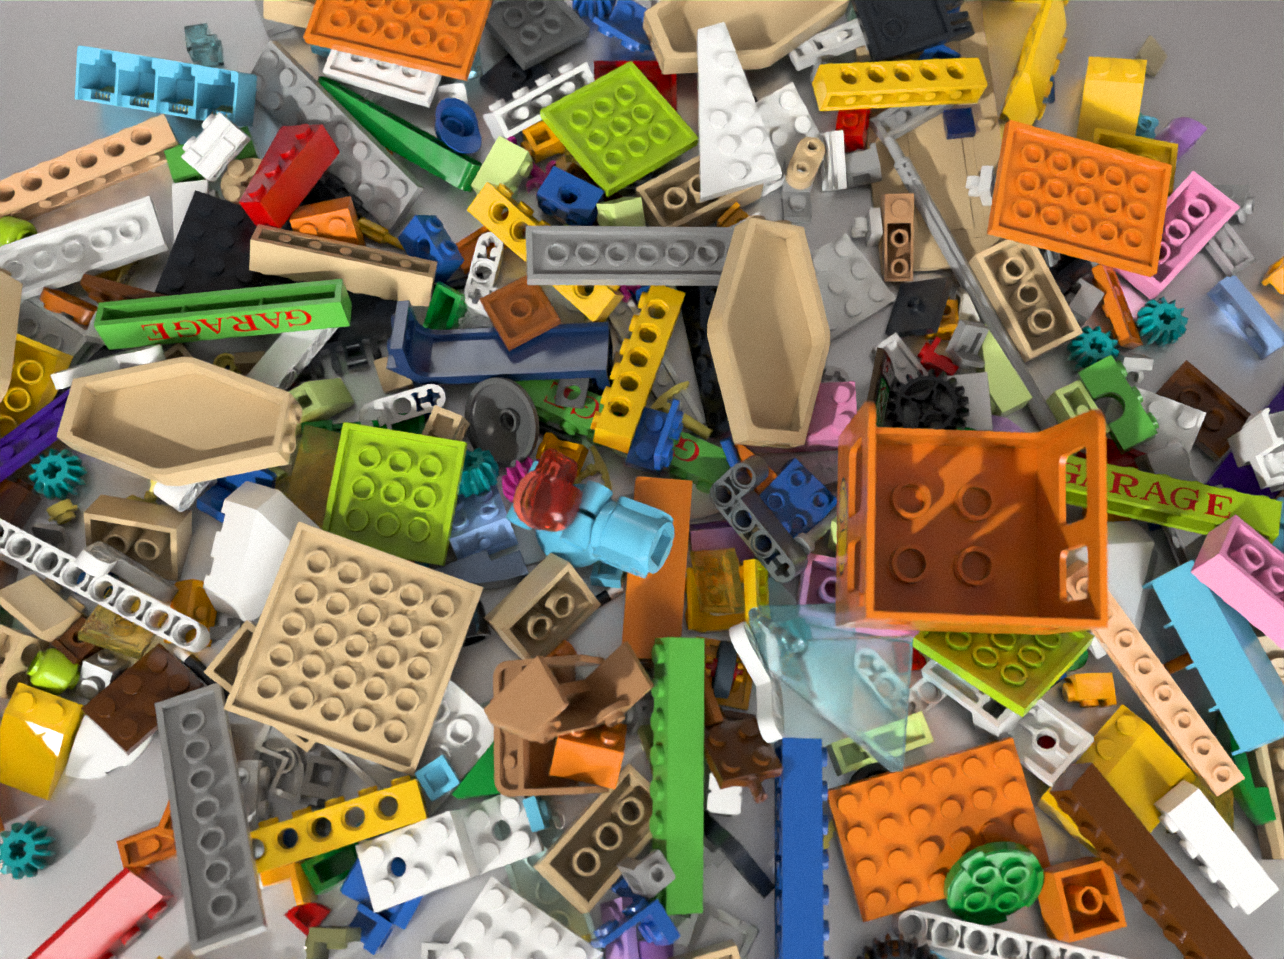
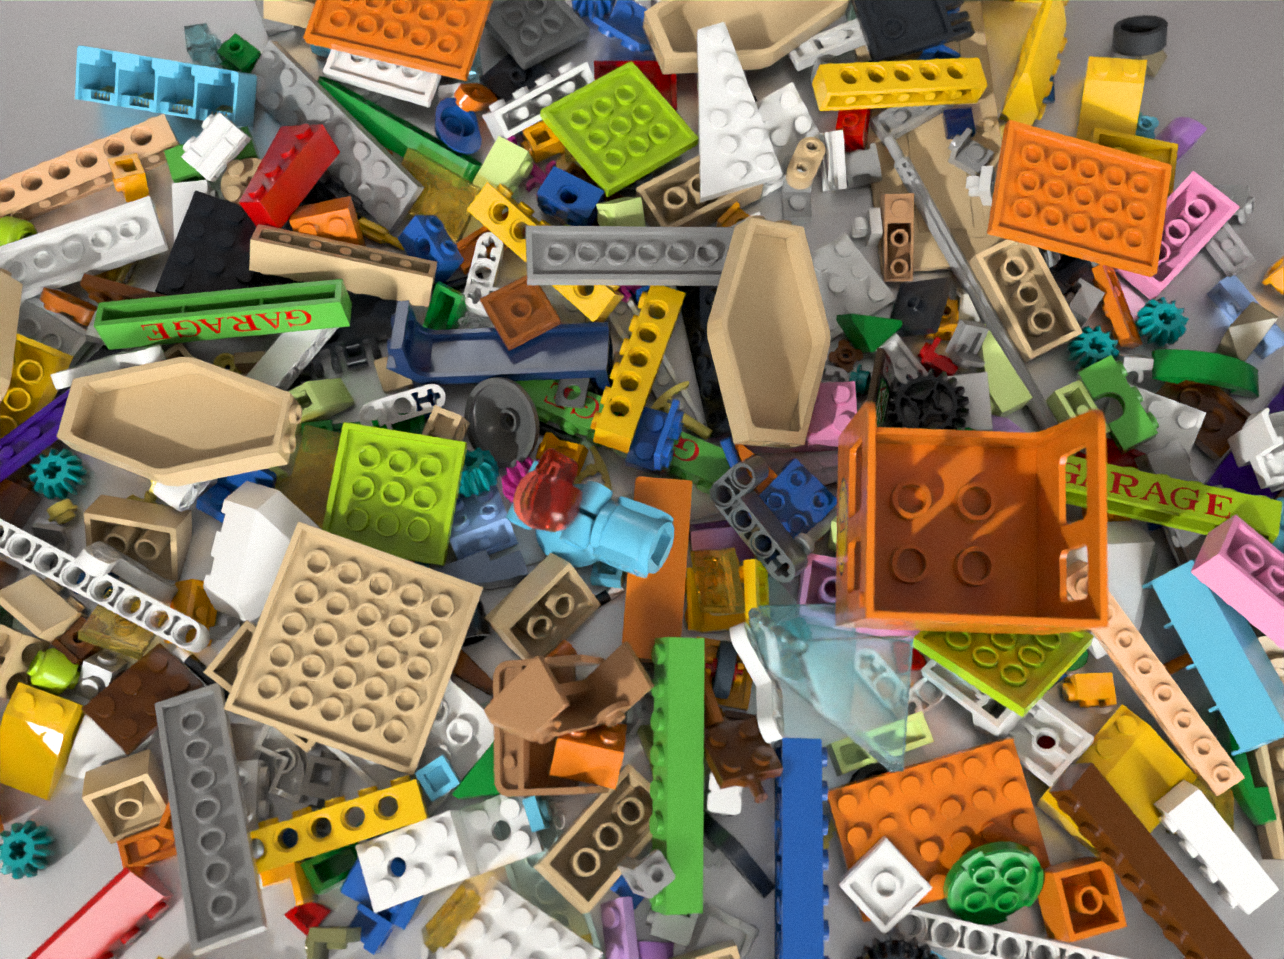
blue bracket [589,898,681,948] -> none
none -> tan slope [82,749,169,844]
none -> light orange brick [107,153,150,202]
none -> green brick [216,33,261,73]
none -> clear yellow plate [401,148,482,242]
none -> clear yellow plate [421,879,482,953]
none -> reddish brown slope [452,649,493,697]
none -> orange plate [454,83,497,112]
none -> dark orange plate [828,340,863,373]
none -> green slope [836,313,902,353]
none -> white tile [836,836,933,935]
none -> teal plate [849,364,871,398]
none -> light grey bracket [948,128,994,176]
none -> black tyre [1112,15,1168,56]
none -> green slope [1151,349,1259,399]
none -> dark tan slope [1216,301,1279,361]

